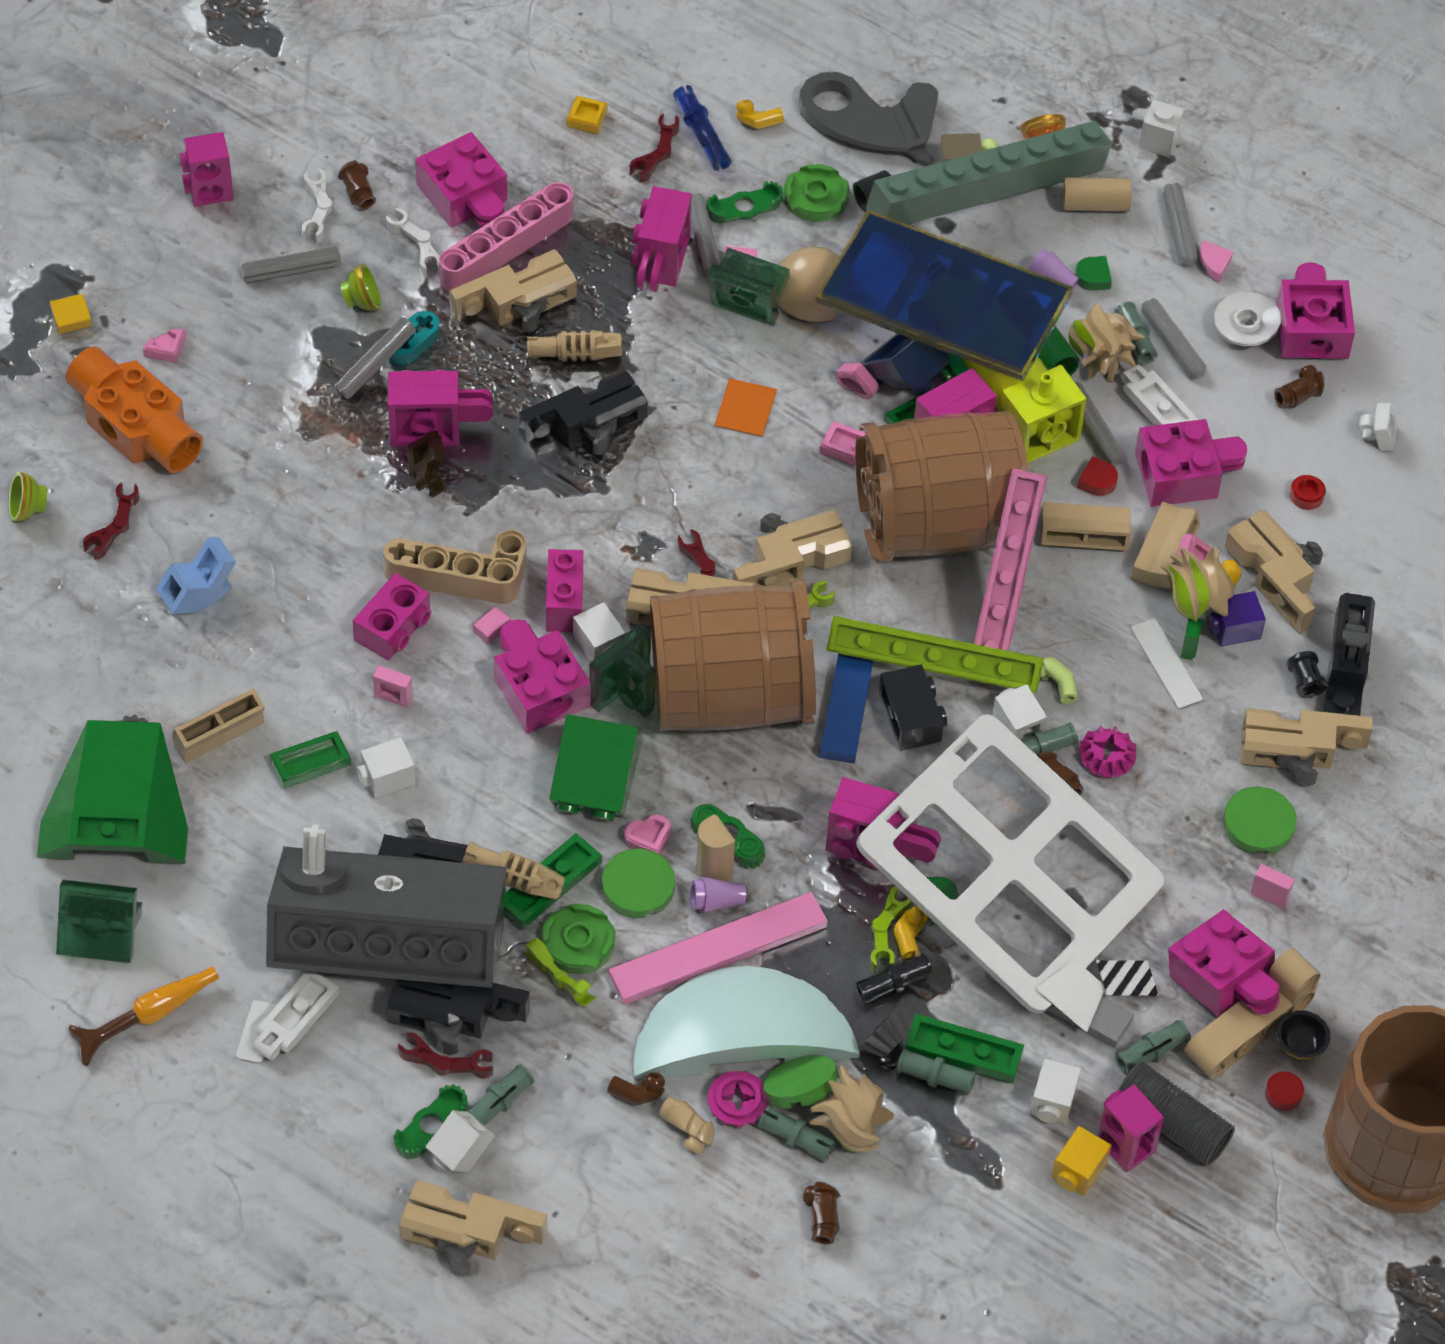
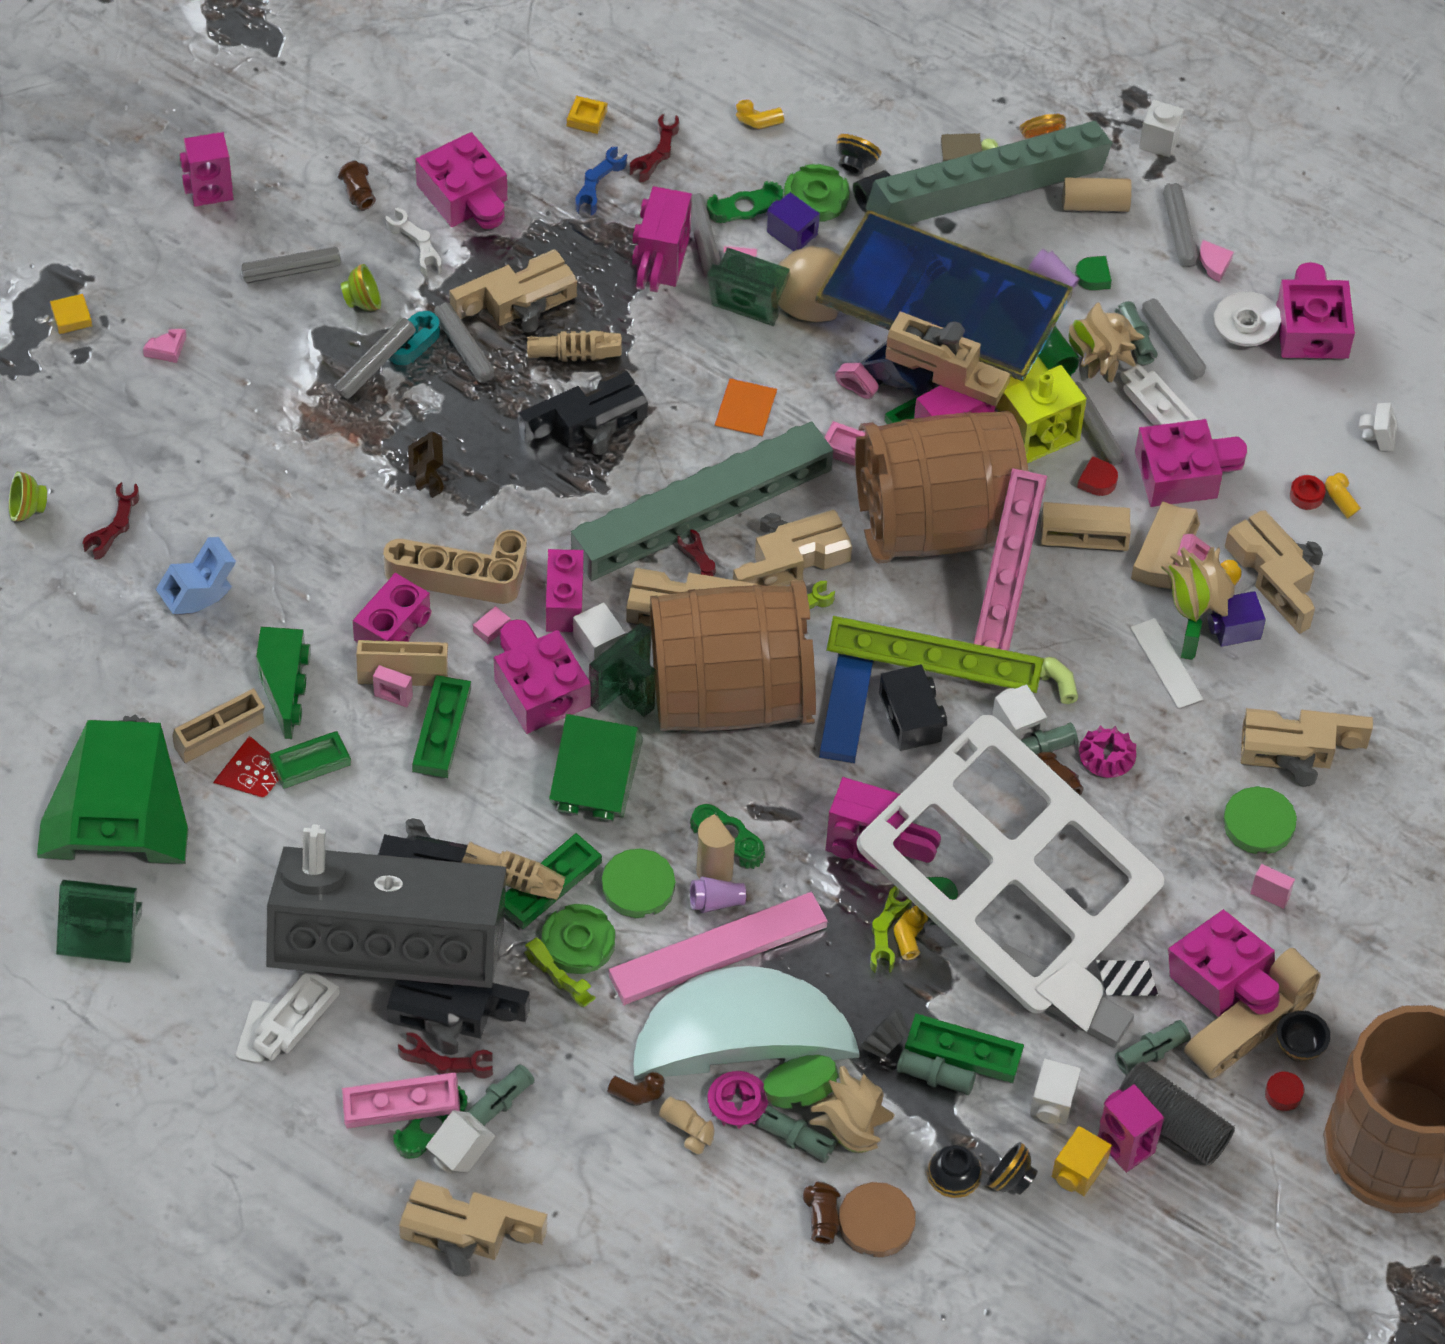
orange brick [66,346,203,473] -> none
light orange piece [69,966,219,1067] -> none
white piece [302,168,332,244] -> none
white brick [357,737,416,798] -> none
dark pink brick [388,370,493,447] -> none
bright pink beam [439,182,573,292] -> none
bright pink tile [624,814,671,855] -> none
clear blue pin [673,85,732,171] -> none
dark grey animal [799,72,938,166] -> none
black pin [855,954,933,1003] -> none
reddish brown arm [1274,365,1325,408] -> none
black bush [1287,651,1327,698] -> none
black plate [1323,593,1375,716] -> none
none -> red sticker [213,736,279,798]
none -> green slope [256,626,311,739]
none -> bright pink tile [342,1073,460,1128]
none -> tan piece [356,640,448,686]
none -> green plate [412,675,471,778]
none -> light grey axle [434,302,494,383]
none -> sand green brick [571,421,833,581]
none -> blue piece [575,146,627,215]
none -> dark purple brick [766,192,820,251]
none -> black piece [836,134,882,175]
none -> medium nougat tile [839,1182,916,1258]
none -> tan plate [886,311,1011,407]
none -> black piece [927,1145,982,1198]
none -> black piece [987,1142,1038,1195]
none -> yellow arm [1324,472,1361,519]

